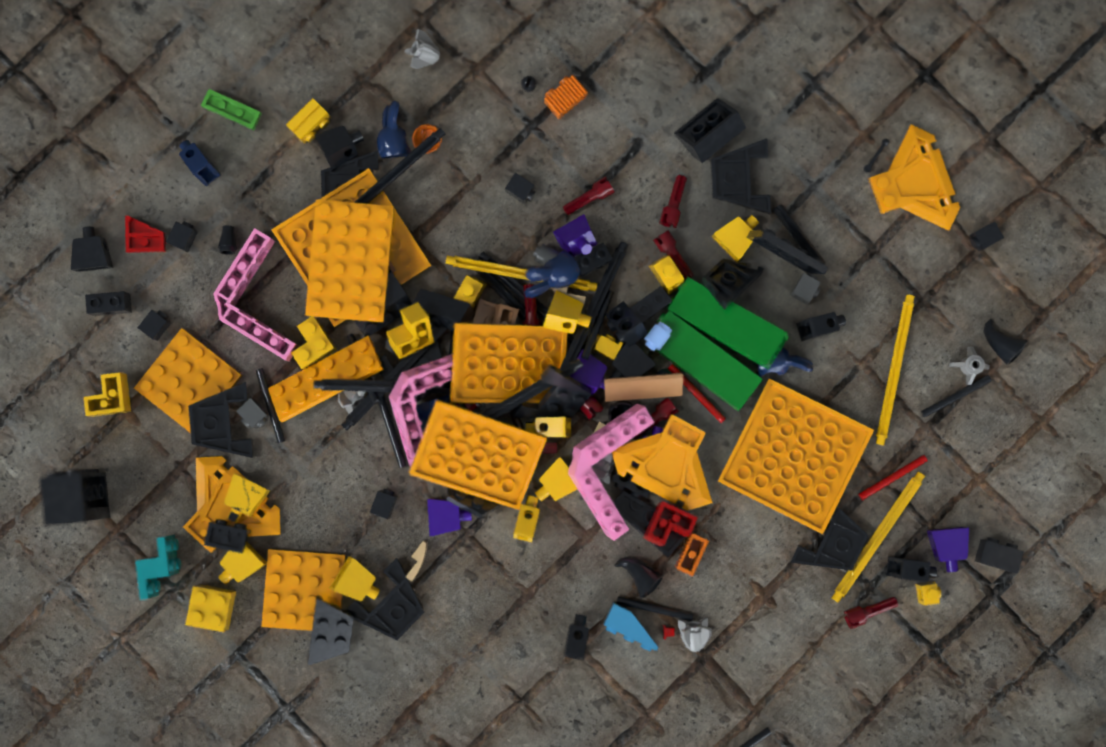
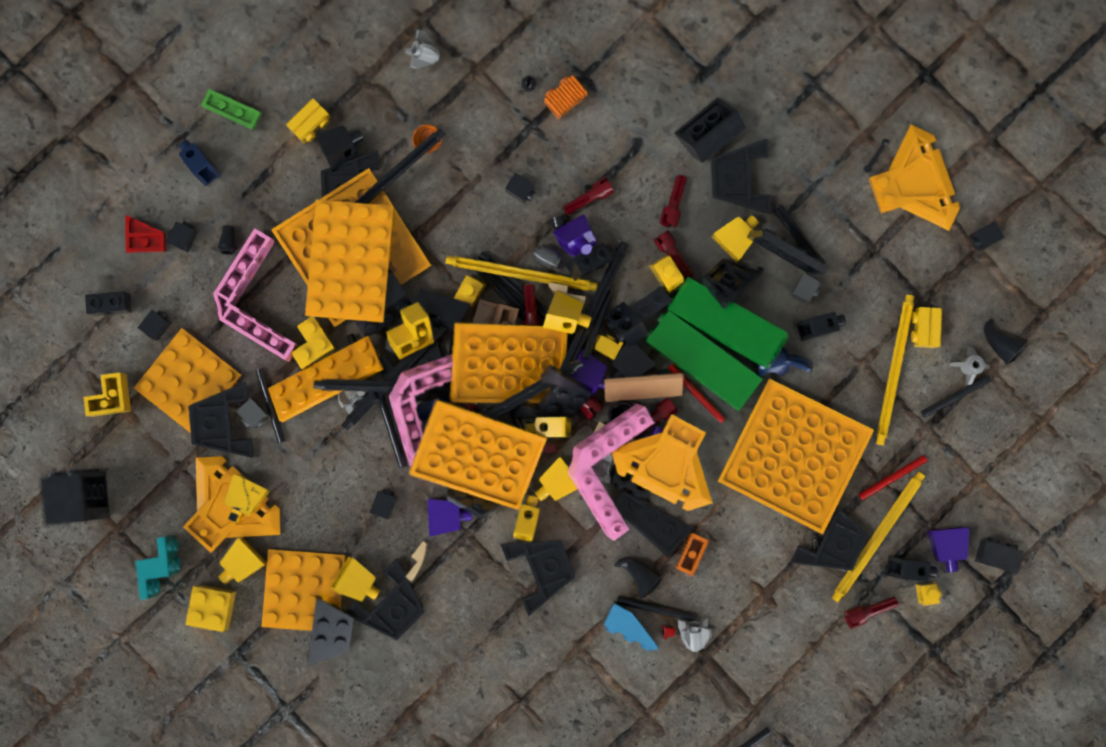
black torso [71,226,113,272] -> none
black bracket [204,519,251,553] -> none
dark blue piece [377,101,411,159] -> none
dark blue piece [524,250,580,298] -> none
black torso [563,614,589,660] -> none
red brick [643,501,698,546] -> none
light blue brick [644,322,672,351] -> none
none -> black wing [500,540,575,616]
none -> black hinge [550,216,566,230]
none -> yellow brick [911,307,942,348]

